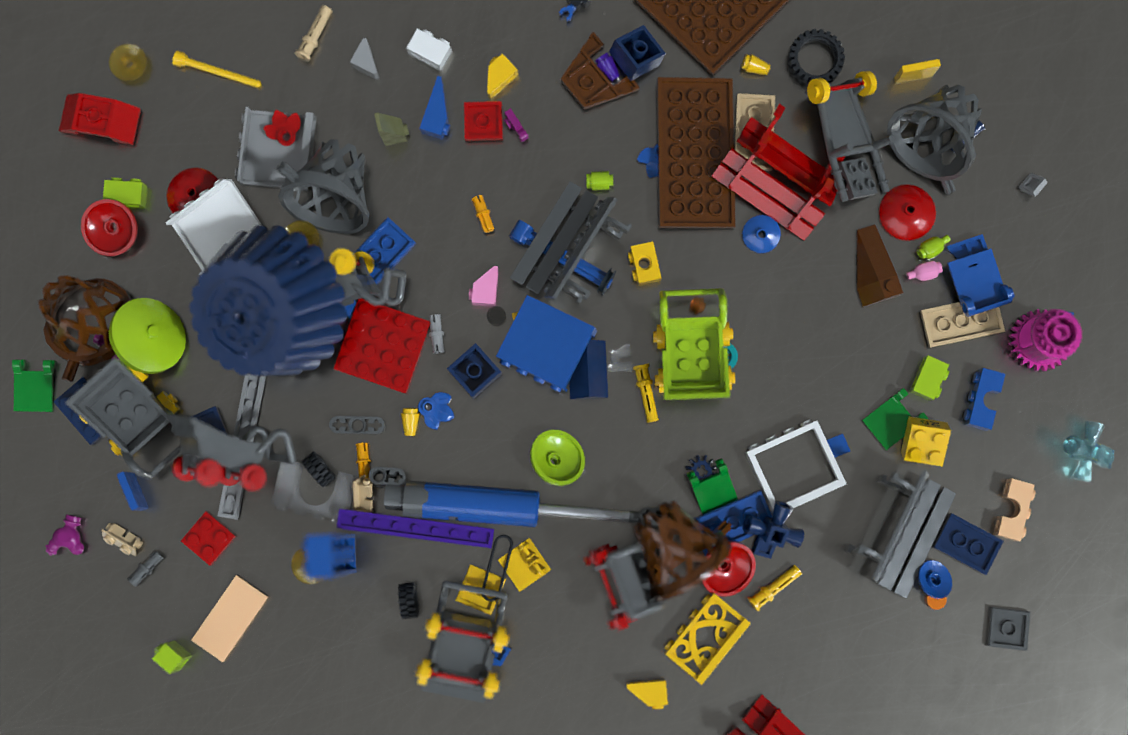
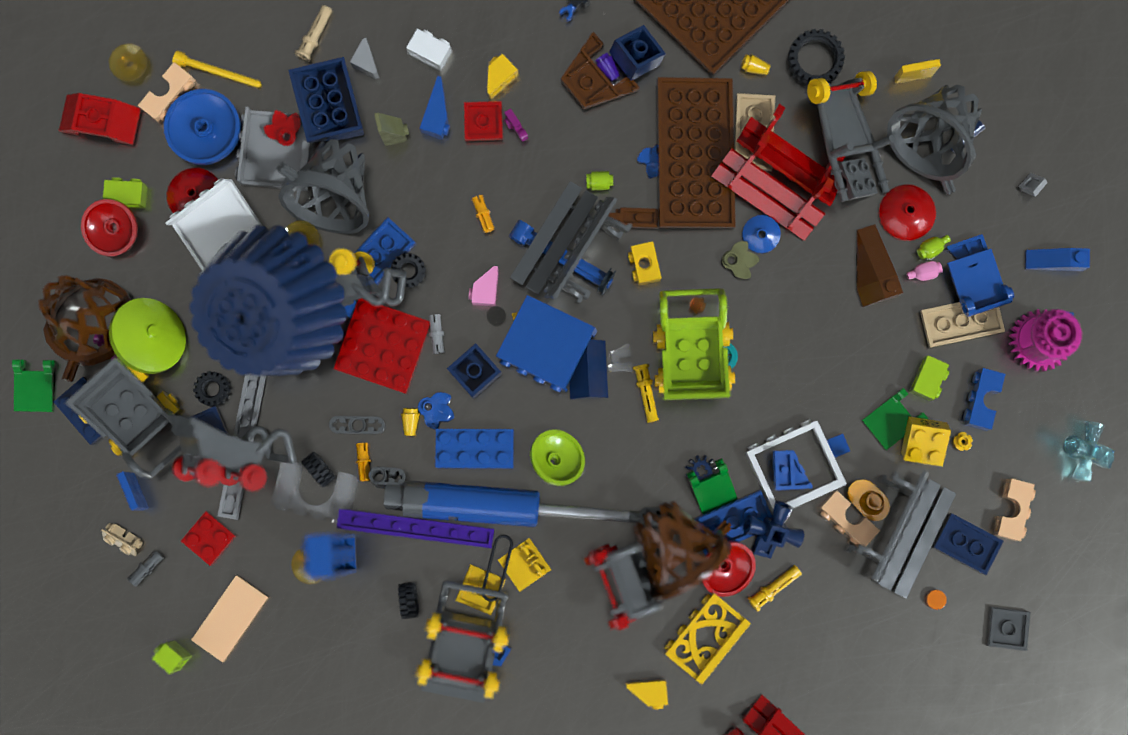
magenta animal [46,514,84,556] -> none
tan hinge [352,475,373,513] -> none
blue dish [918,560,952,599] -> none
none -> light nougat arch [138,62,196,124]
none -> blue dish [164,89,241,165]
none -> black tyre [193,371,231,407]
none -> dark blue slope [288,57,364,143]
none -> black tyre [391,253,426,288]
none -> blue brick [435,429,514,469]
none -> reddish brown hinge [608,207,658,229]
none -> olive plate [722,241,760,279]
none -> blue wing [773,450,813,490]
none -> light nougat arch [819,491,880,547]
none -> light orange piece [848,479,890,521]
none -> yellow plate [953,432,973,451]
none -> blue slope [1025,248,1090,271]

